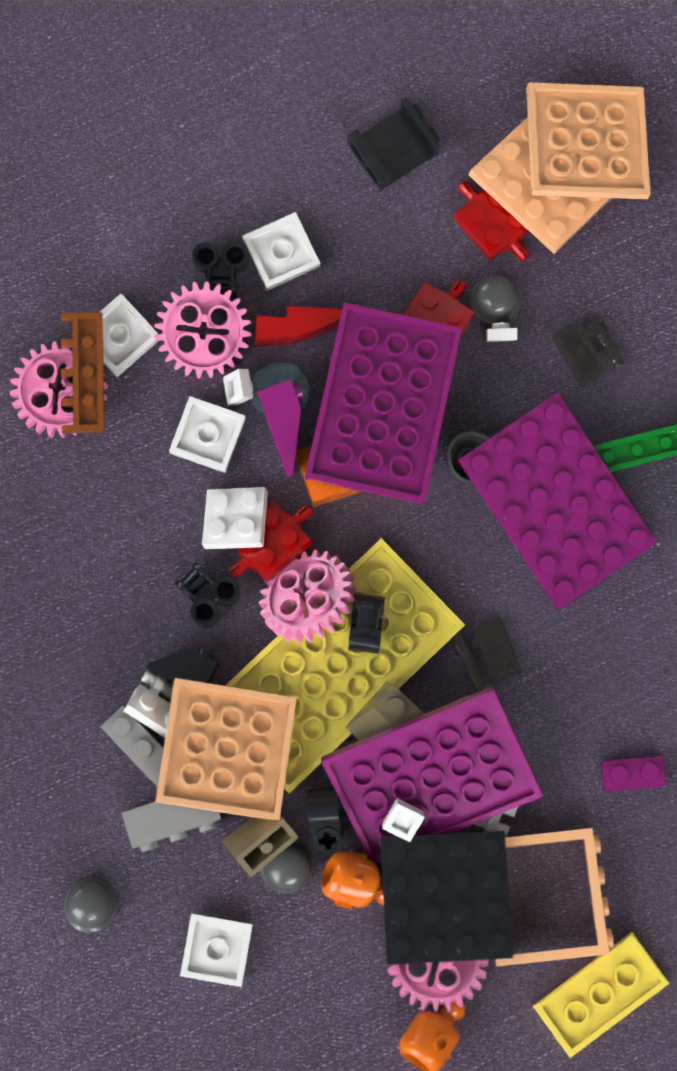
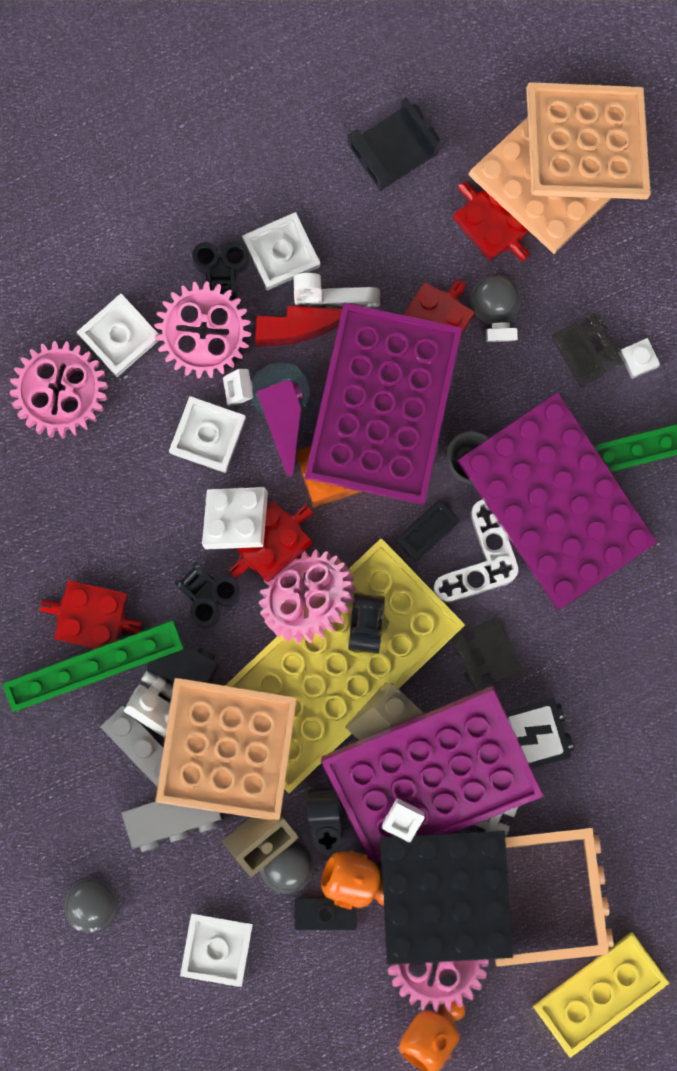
dark orange hinge [60,312,105,433] -> none
magenta plate [600,756,666,792] -> none
none -> green plate [2,619,185,712]
none -> red plate [40,580,143,648]
none -> white beam [294,273,381,309]
none -> black plate [295,899,357,930]
none -> black plate [395,499,460,562]
none -> white beam [433,500,518,603]
none -> panel [506,698,574,768]
none -> white plate [619,338,660,379]

